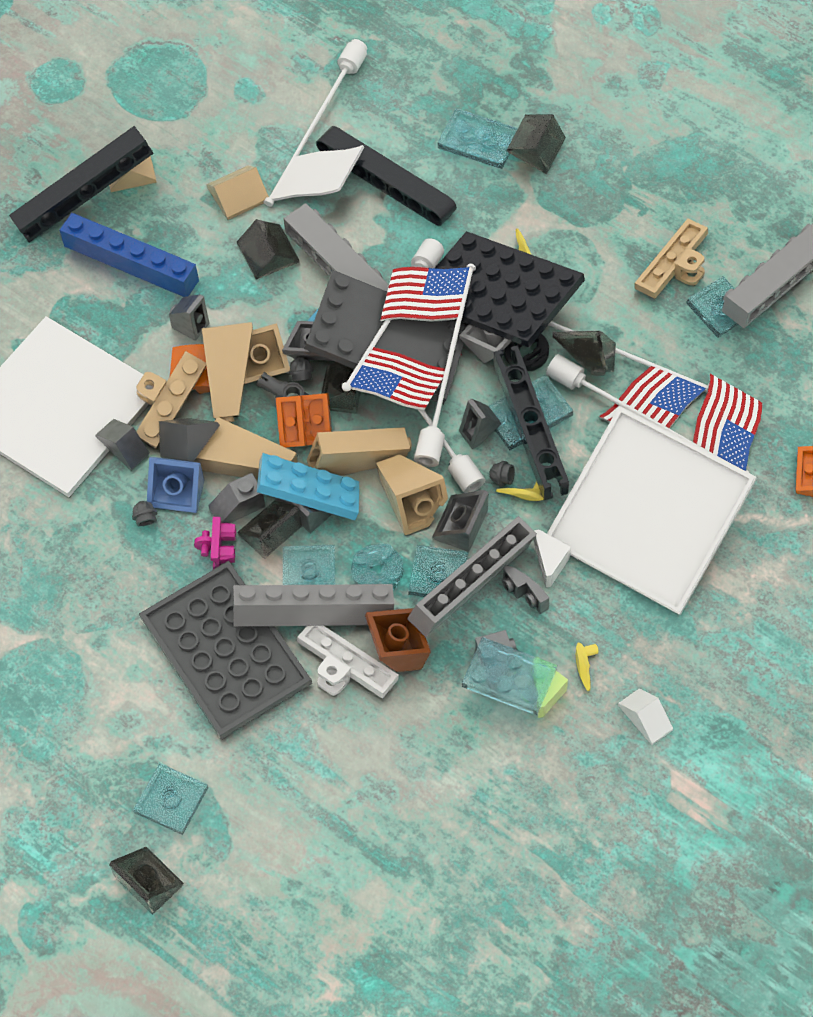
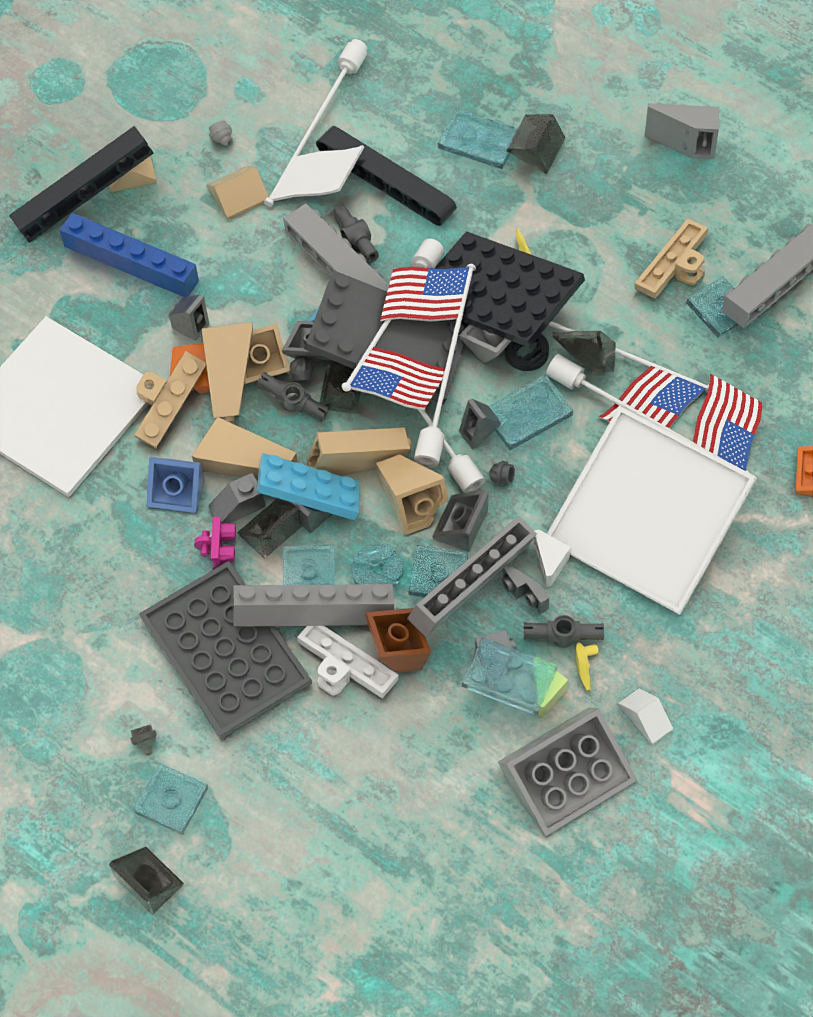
flat silver slope [95,419,149,470] -> none
dark grey plate [132,501,158,526] -> none
dark grey slope [159,418,220,462] -> none
clear smoke slope [237,219,299,280] -> none
orange slope [276,393,332,448] -> none
black piece [494,345,569,501] -> none
light yellow bar [496,481,543,501] -> none
none -> clear smoke plate [130,724,157,754]
none -> light grey plate [209,120,232,146]
none -> dark grey pin [333,204,379,263]
none -> light grey slope [498,707,637,836]
none -> dark grey pin [524,615,604,648]
none -> light grey slope [645,103,719,159]

